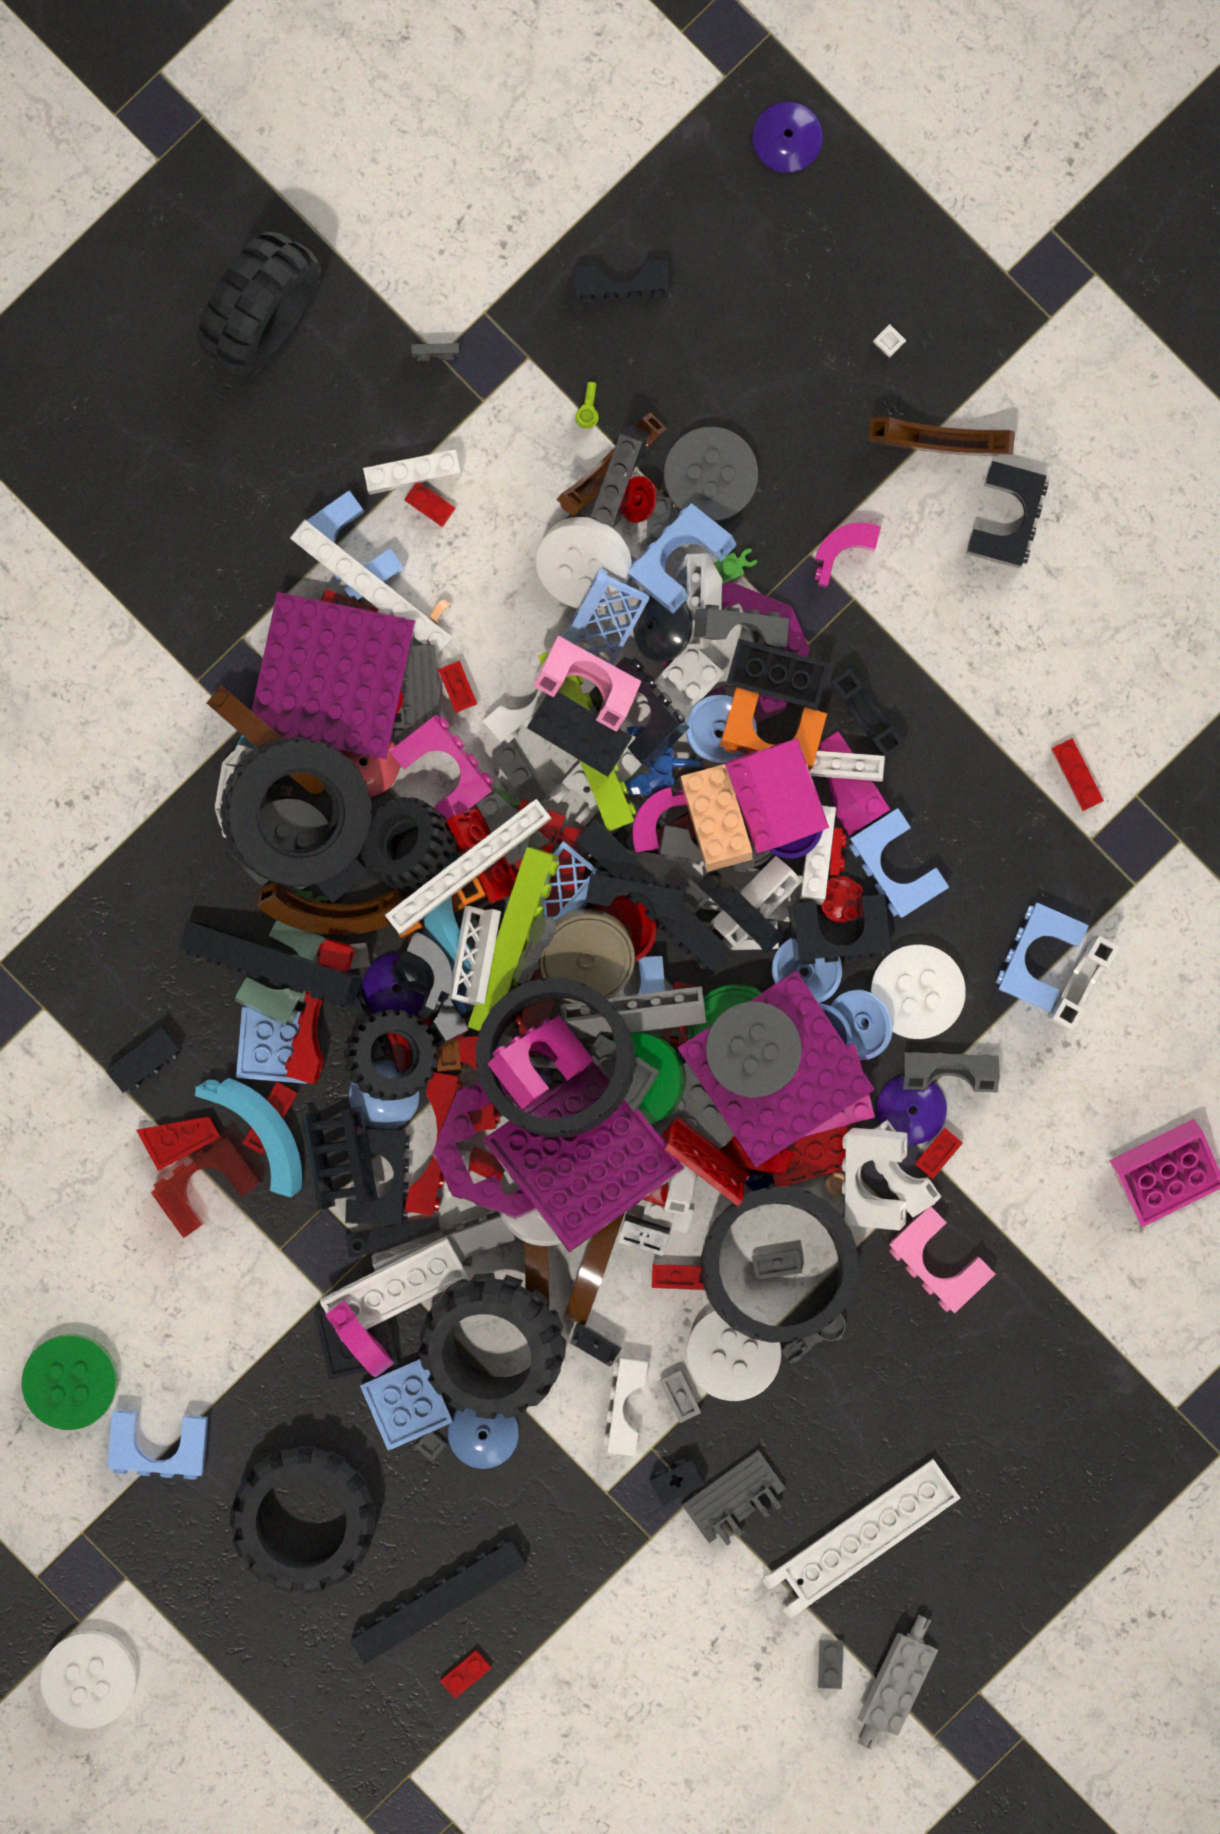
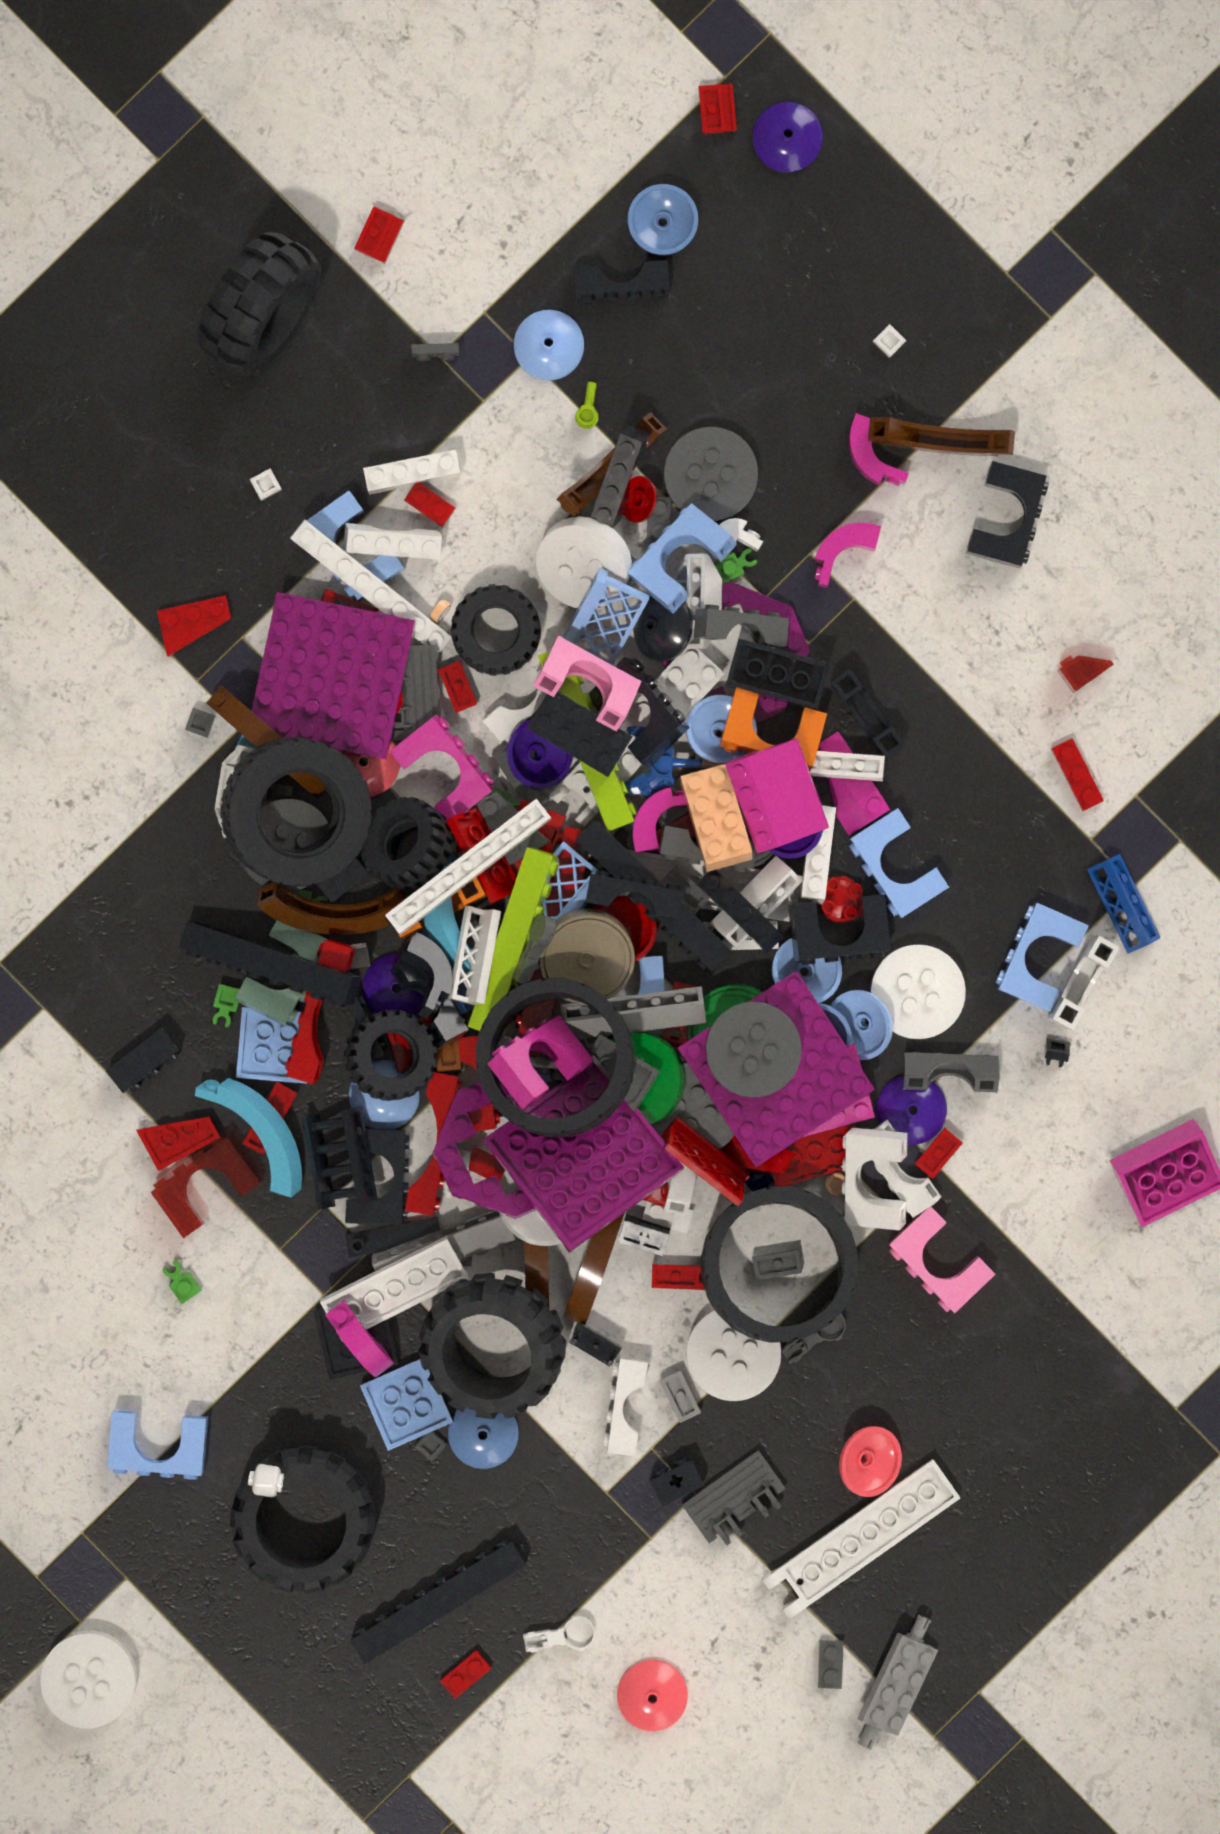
green brick [21,1334,118,1430] -> none
red plate [828,828,846,876] -> none
none -> red wing [157,595,232,657]
none -> bright green plate [163,1260,202,1304]
none -> dark grey plate [185,708,216,738]
none -> bright green plate [213,984,239,1027]
none -> white head [248,1464,284,1497]
none -> white tile [250,468,282,501]
none -> white arch [343,523,442,560]
none -> red plate [354,206,405,264]
none -> black tyre [451,584,541,676]
none -> dark purple dish [506,719,572,789]
none -> light blue dish [514,310,584,381]
none -> white piece [523,1615,594,1653]
none -> coral dish [617,1660,688,1731]
none -> medium blue dish [628,184,698,255]
none -> red plate [698,83,737,135]
none -> white brick [719,518,763,556]
none -> coral dish [839,1426,902,1497]
none -> dark pink arch [849,413,909,486]
none -> black tile [1045,1038,1070,1067]
none -> clear red slope [1057,655,1114,693]
none -> blue fence [1087,854,1160,954]

